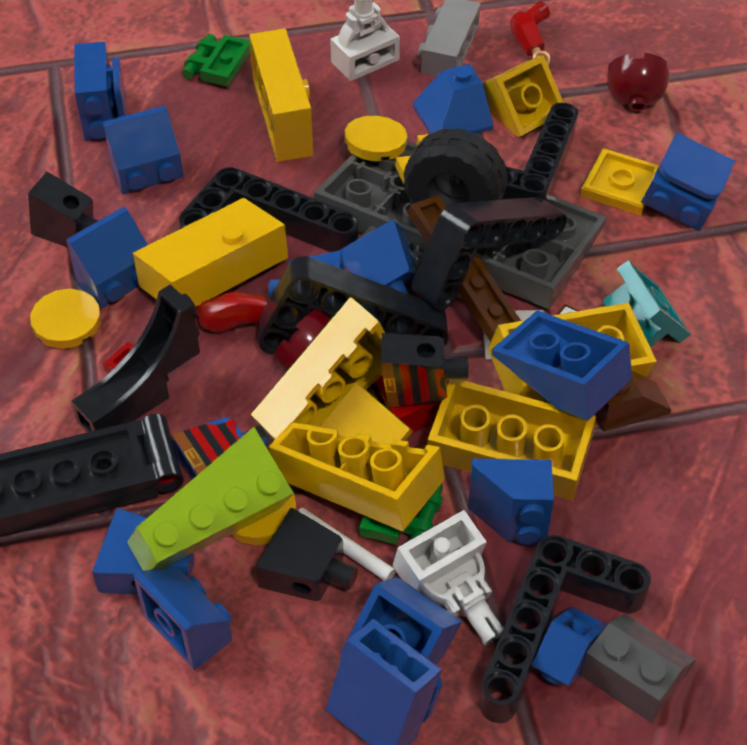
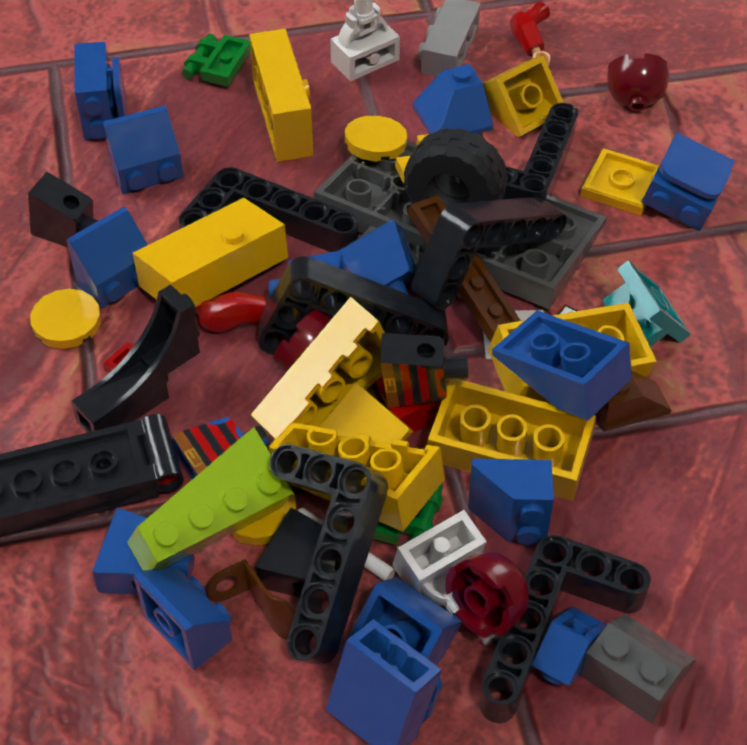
none -> reddish brown piece [206,559,295,640]
none -> black beam [270,444,388,664]
none -> dark red cylinder [445,552,529,638]

